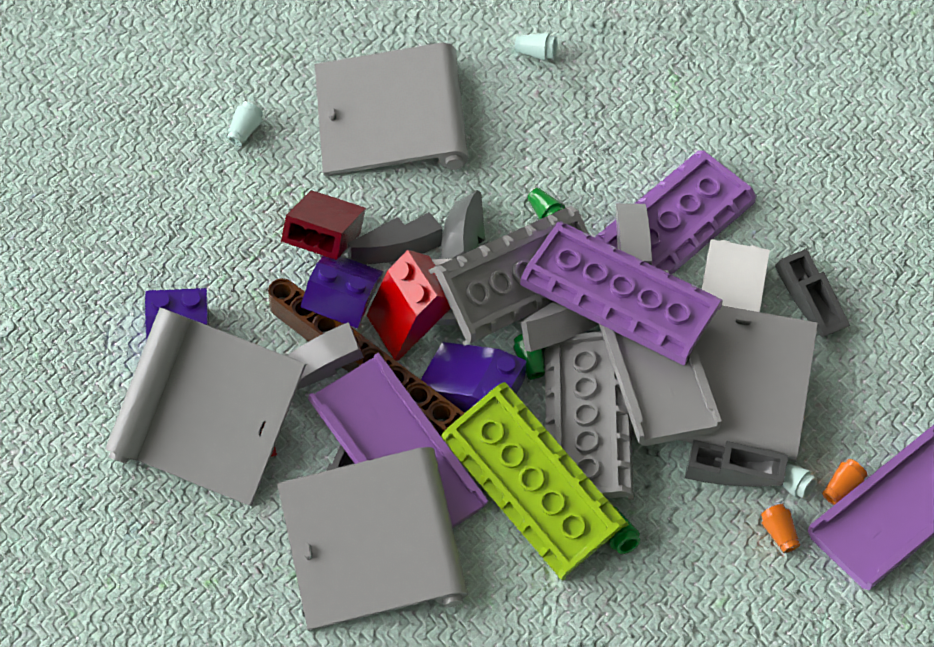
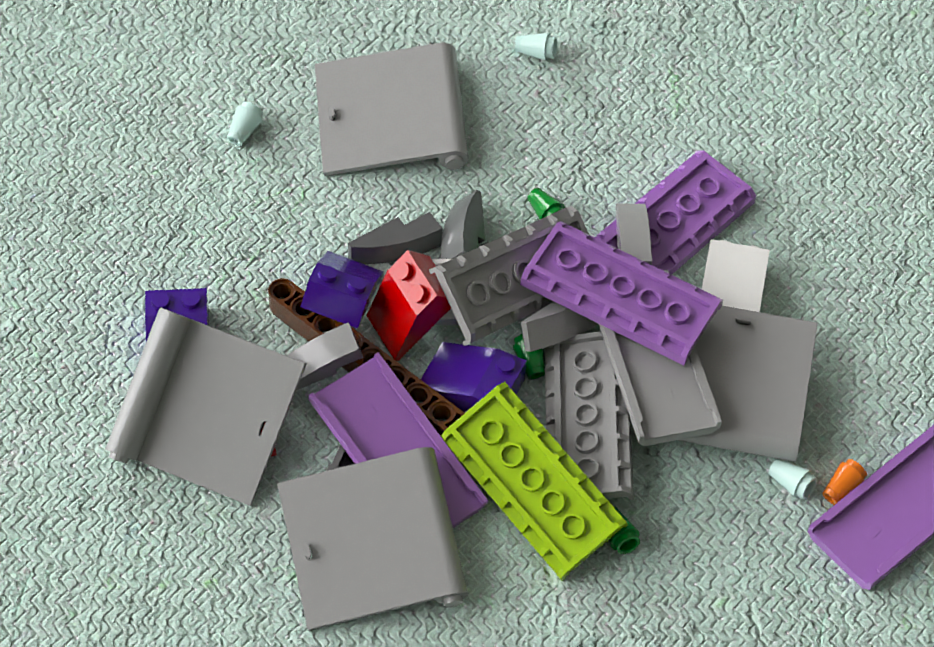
dark red brick [281,190,366,260] -> none
dark grey slope [685,440,788,487] -> none
orange cone [761,503,800,553] -> none
dark grey slope [775,249,850,338] -> none

